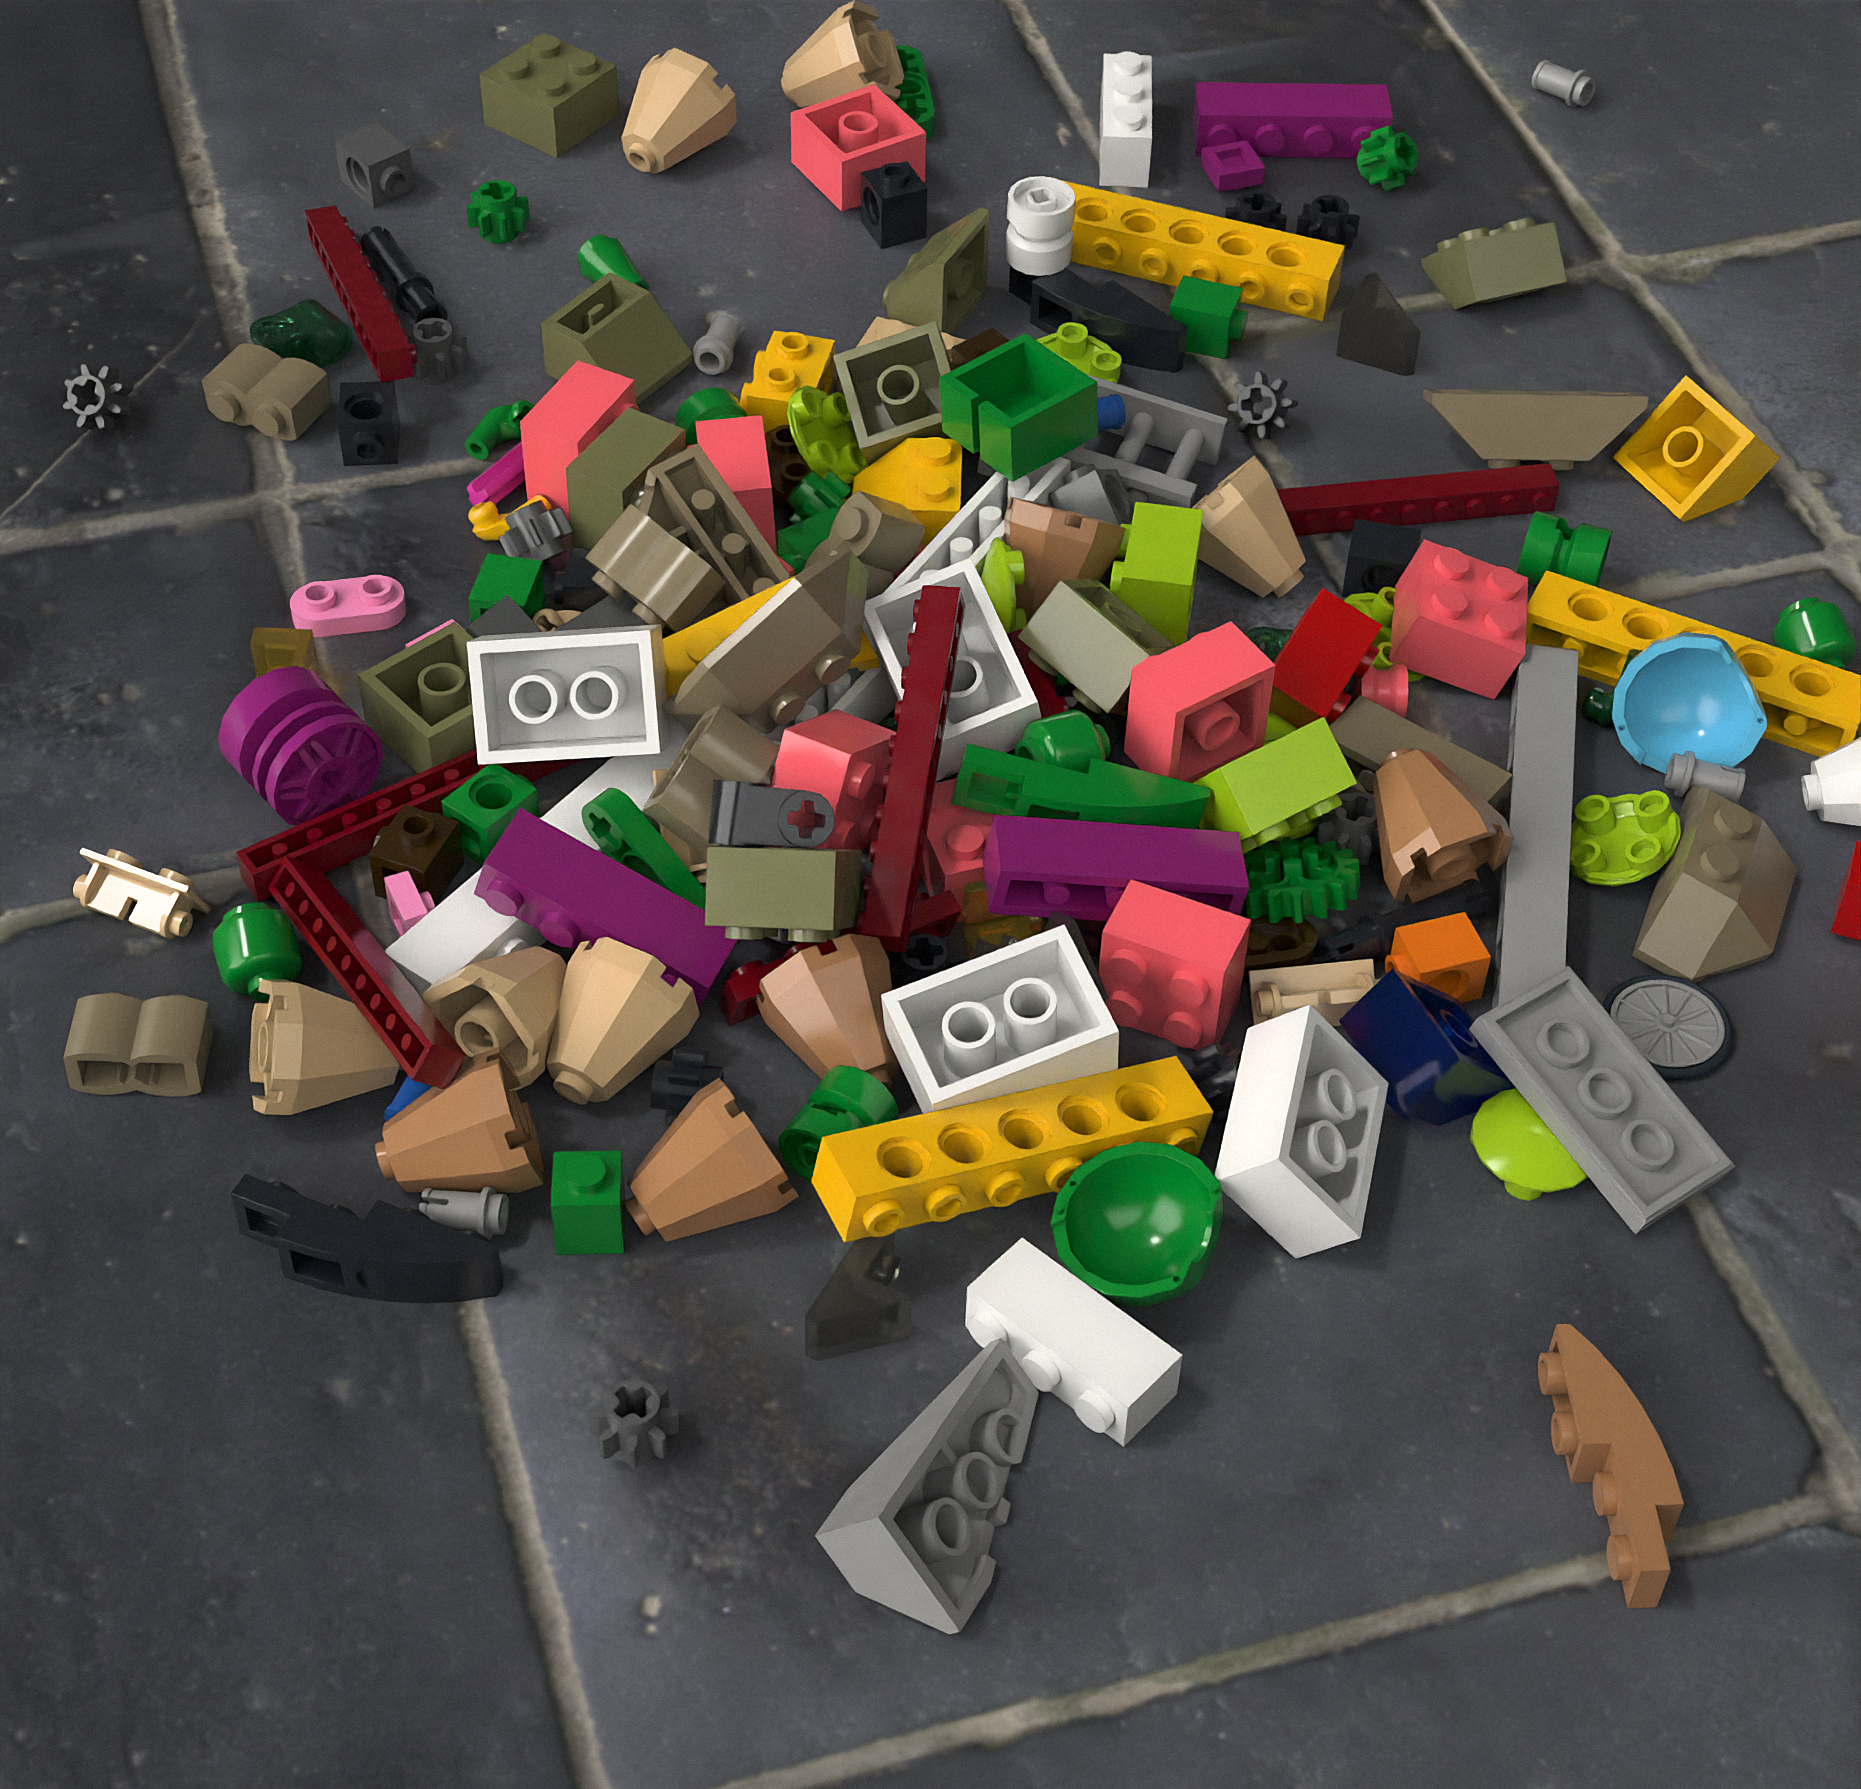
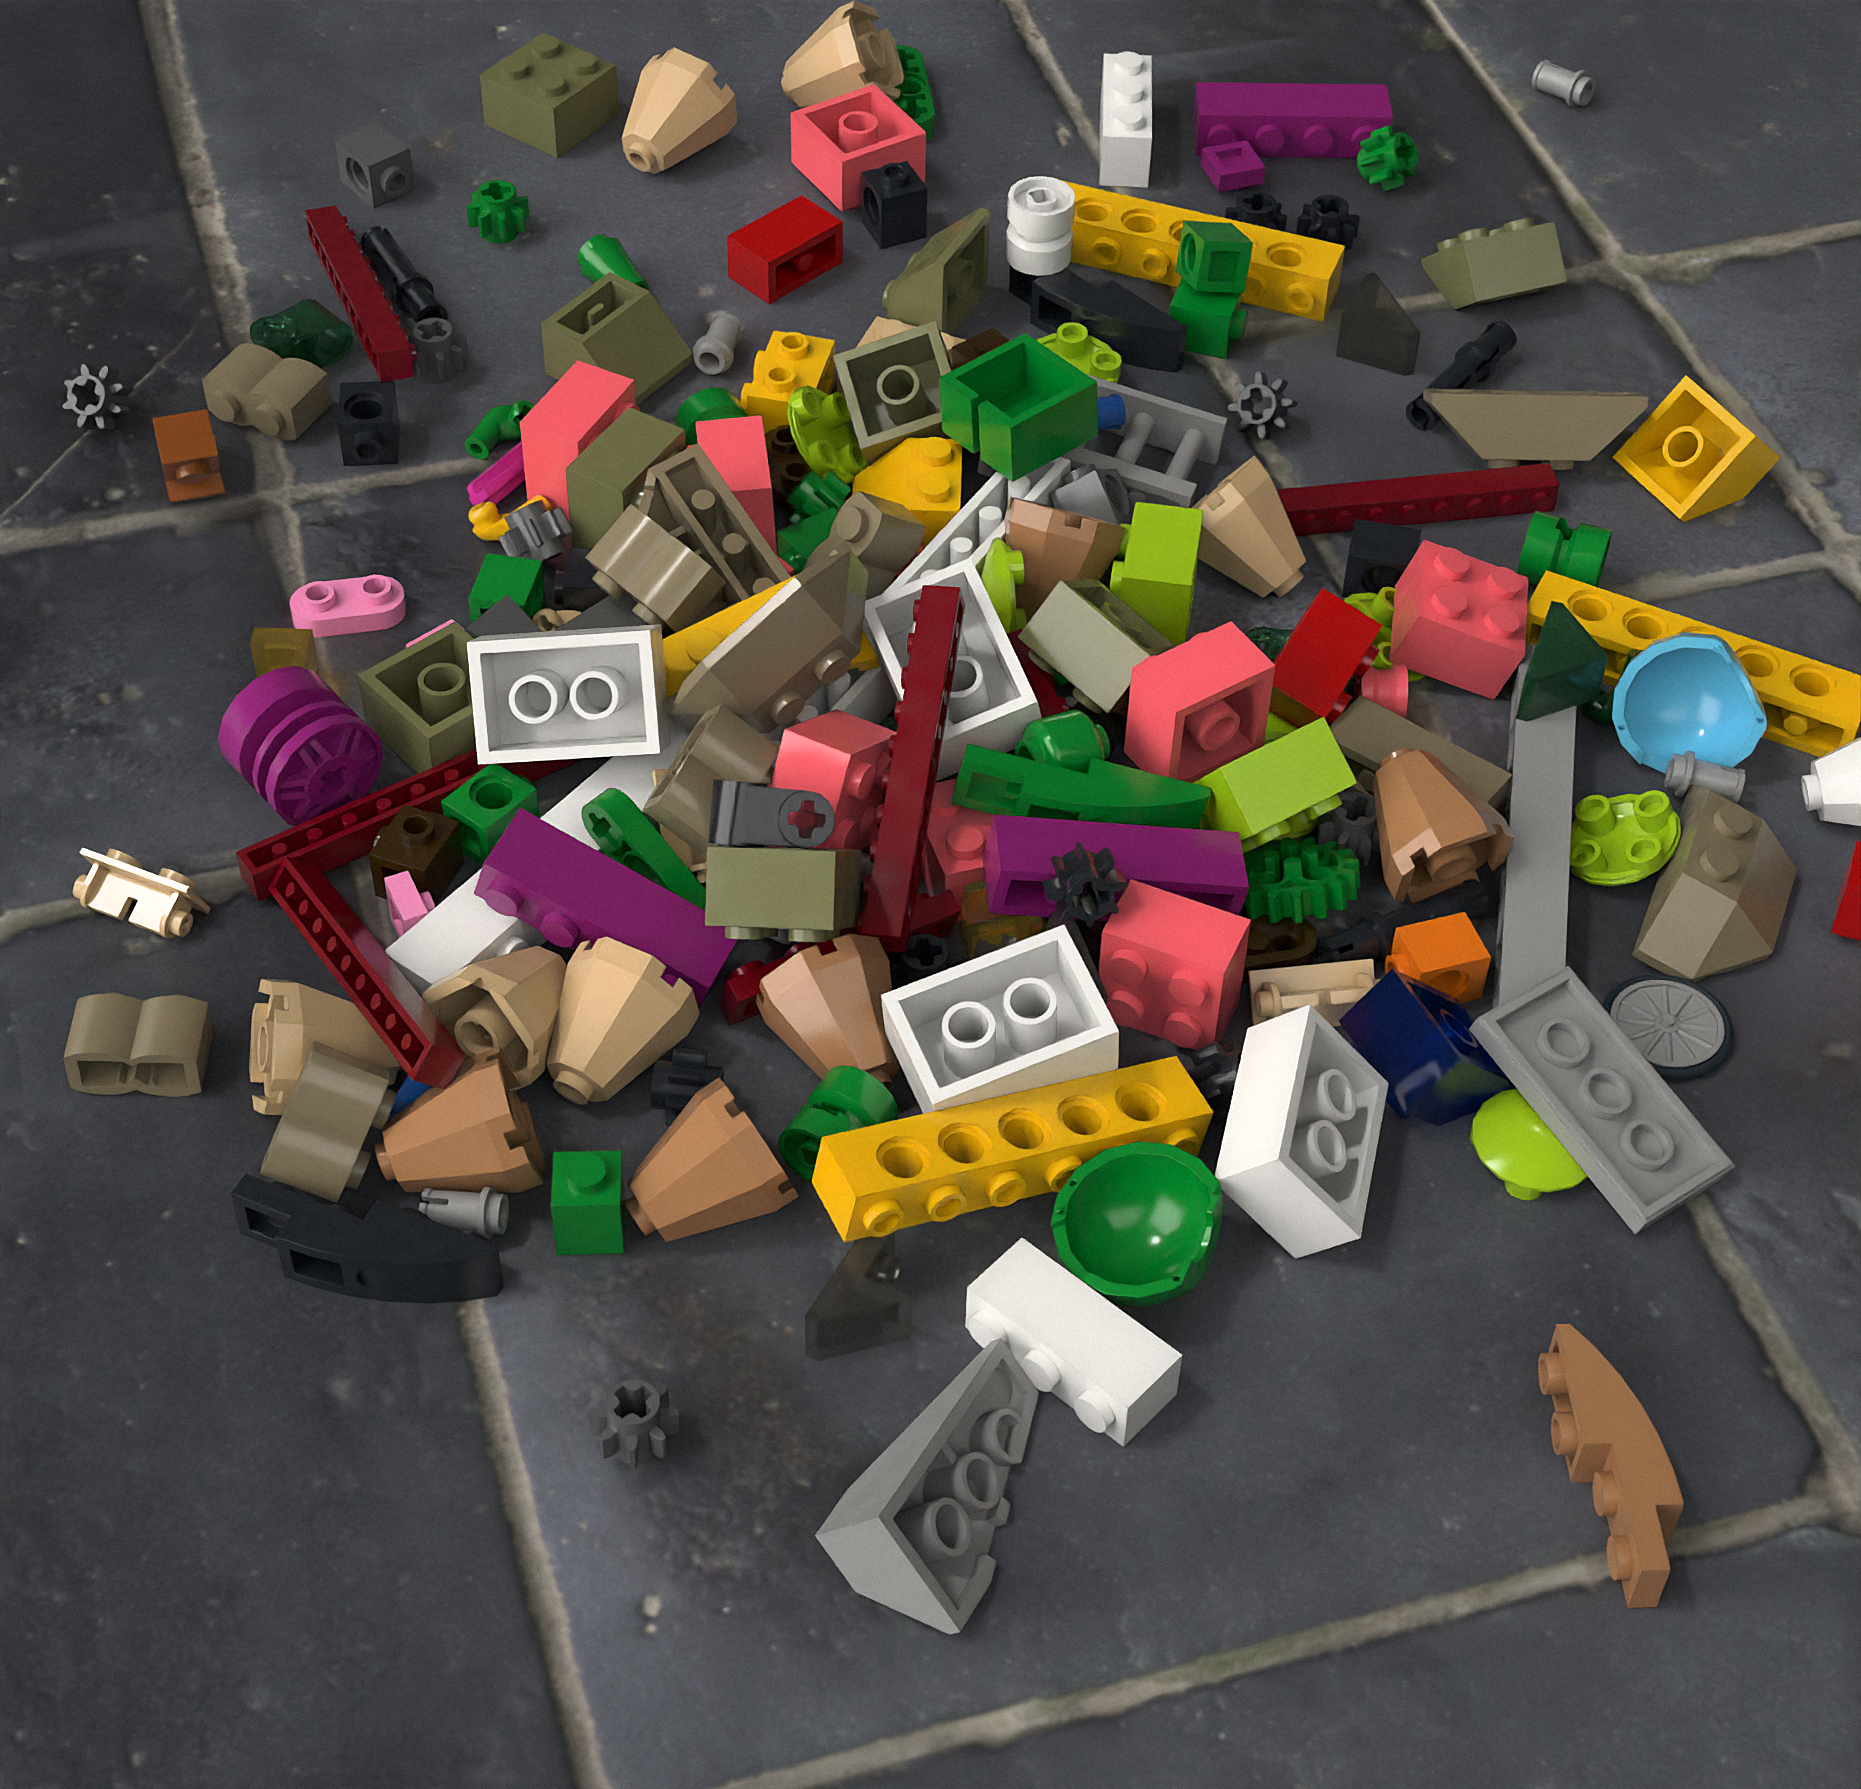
green head [212,902,303,1001] -> none
green head [1771,597,1858,671] -> none
none -> dark orange brick [152,409,225,504]
none -> dark tan brick [260,1041,397,1203]
none -> red brick [727,195,843,304]
none -> black gear [1043,842,1127,927]
none -> green brick [1175,221,1253,293]
none -> black pin [1406,321,1517,431]
none -> clear green slope [1516,601,1608,722]

